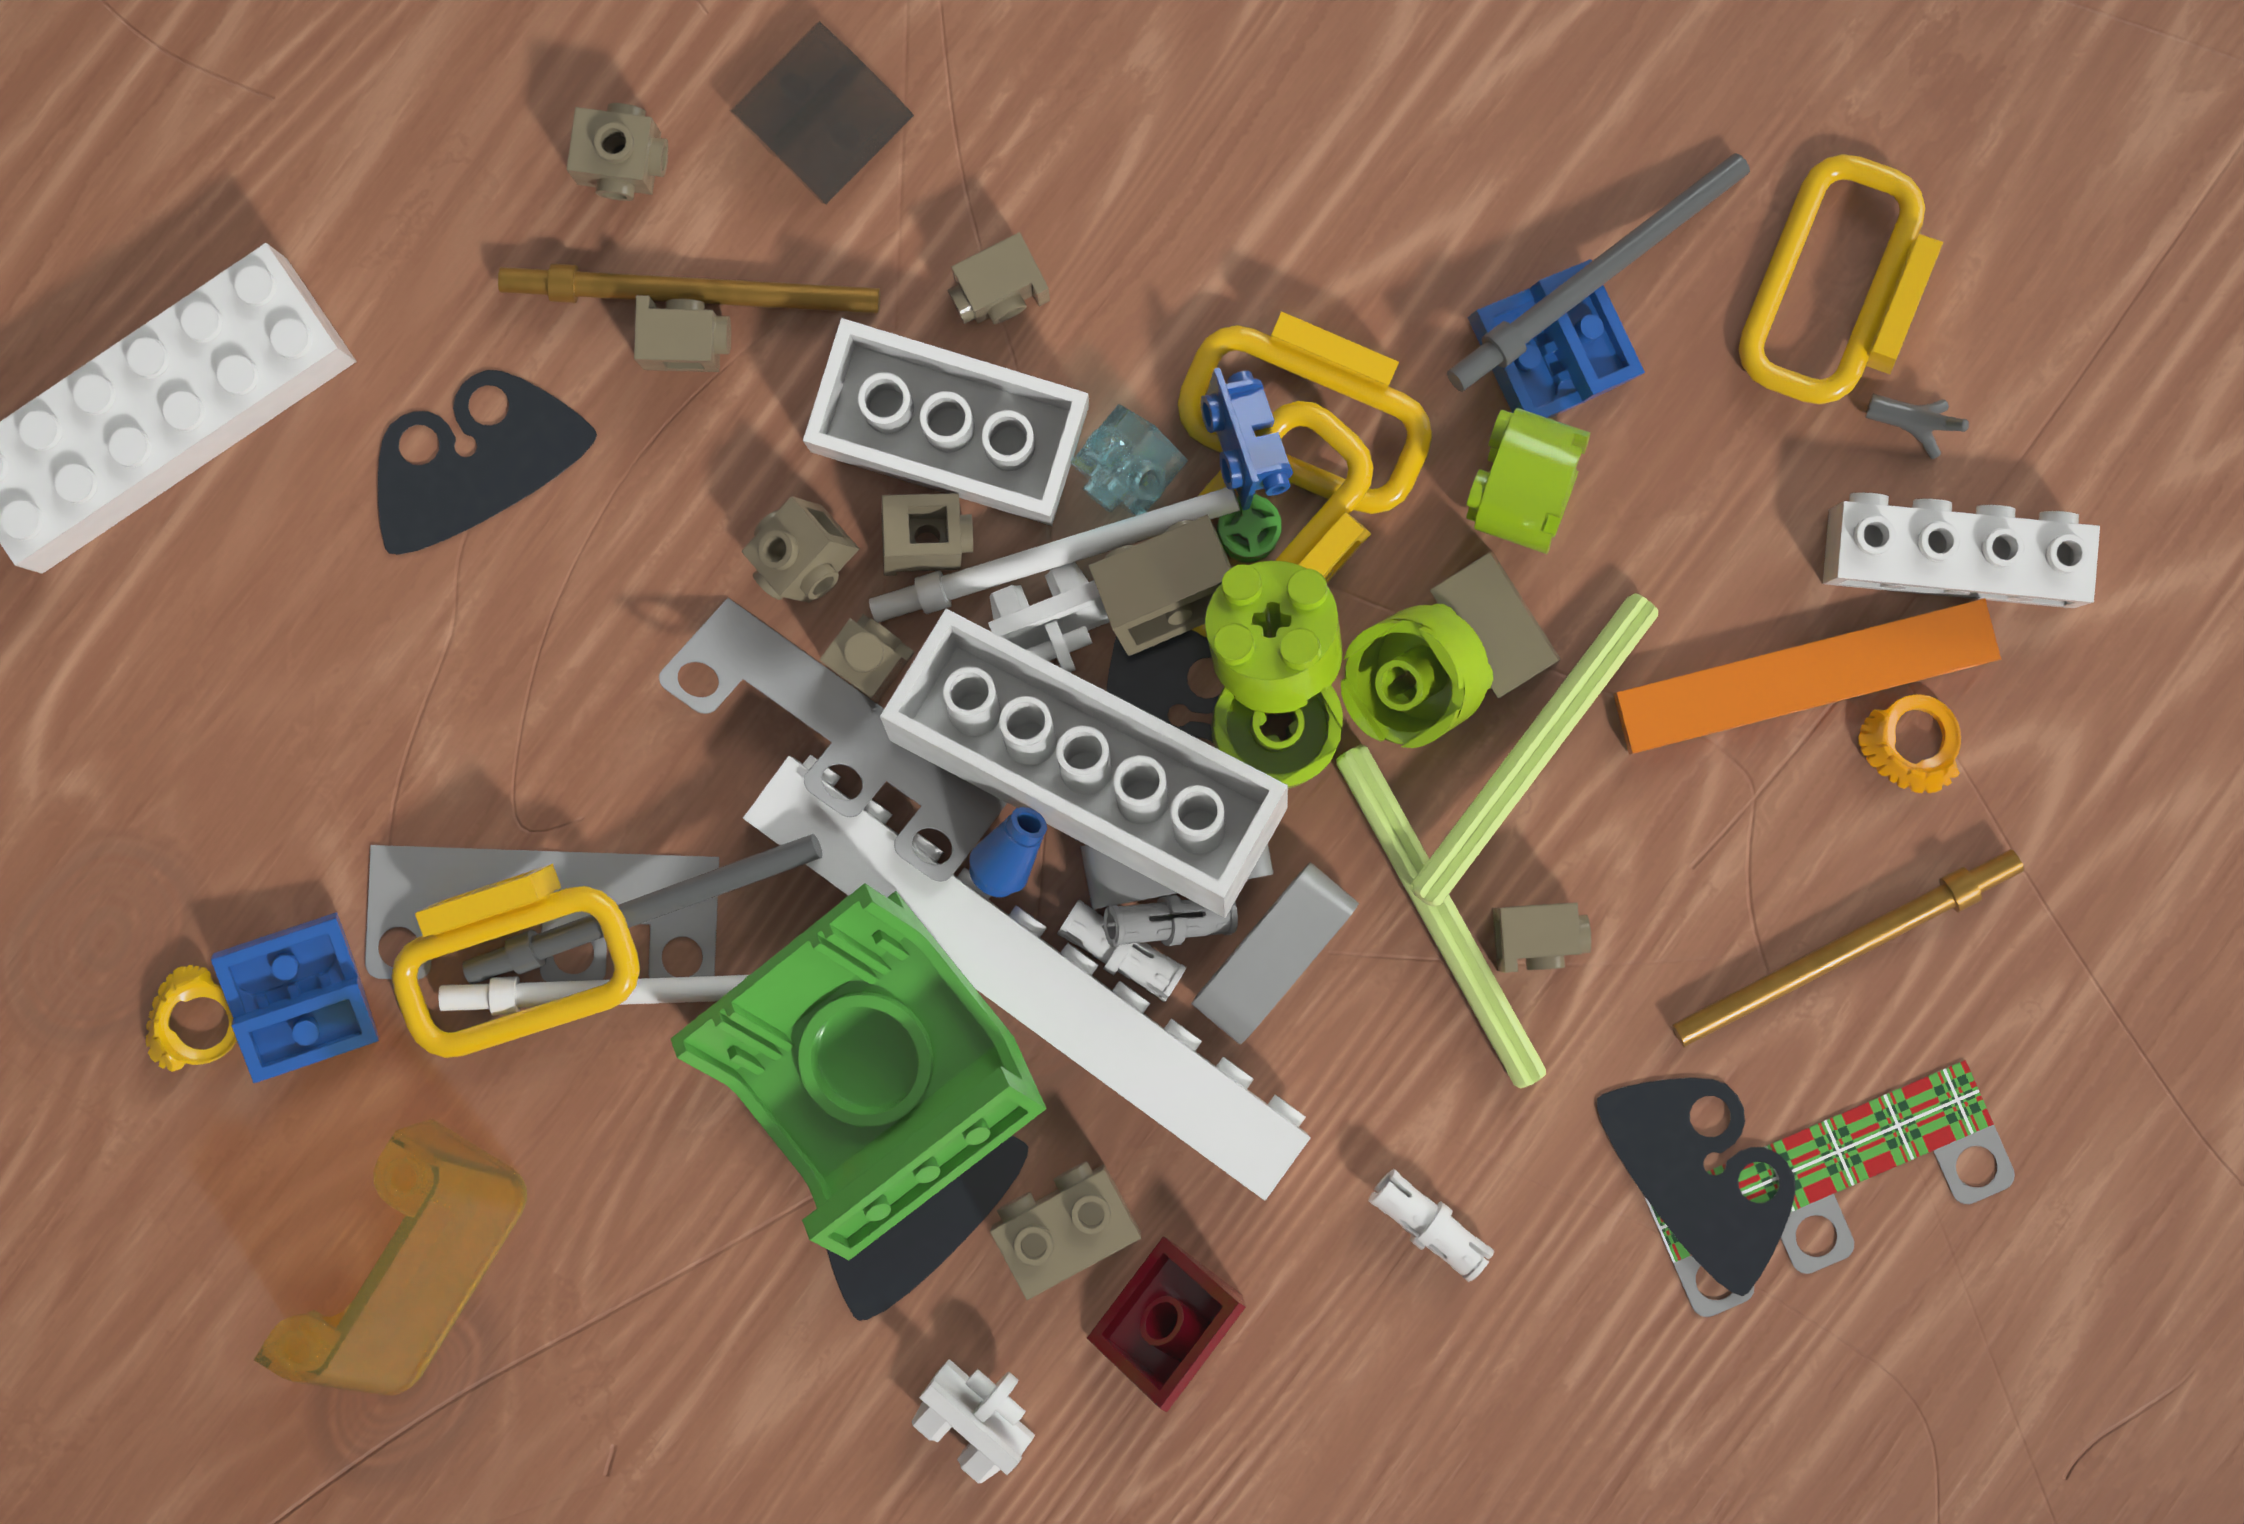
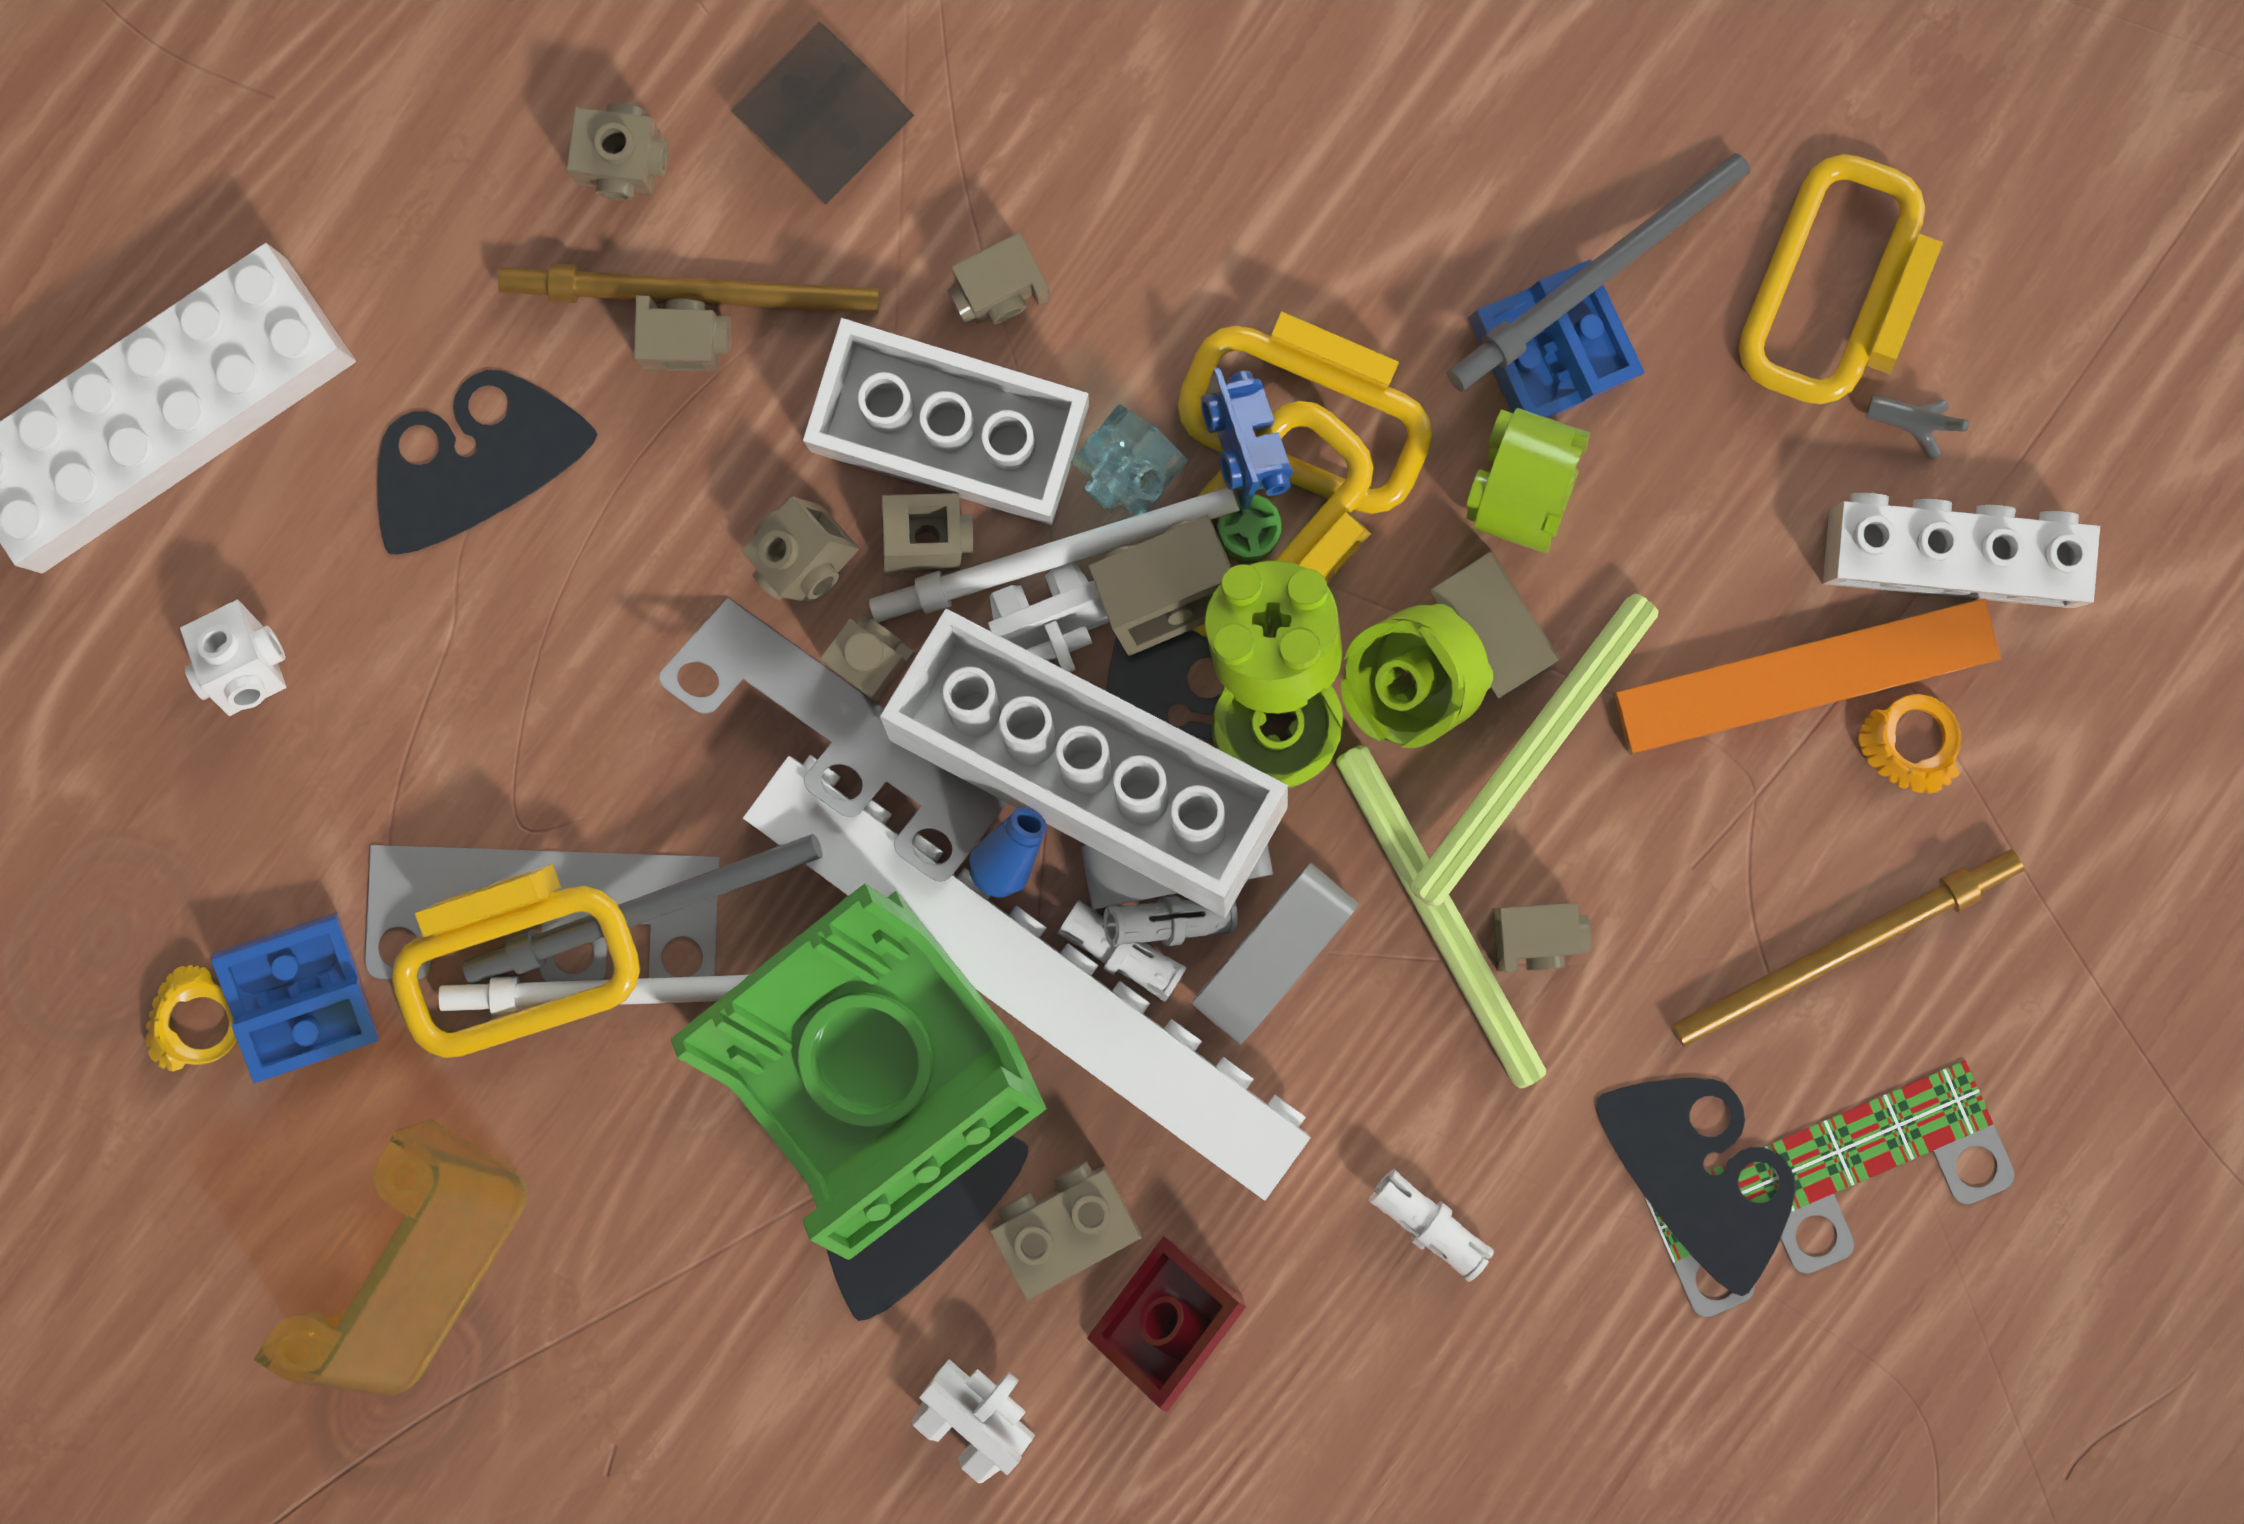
none -> white brick [180,599,287,716]

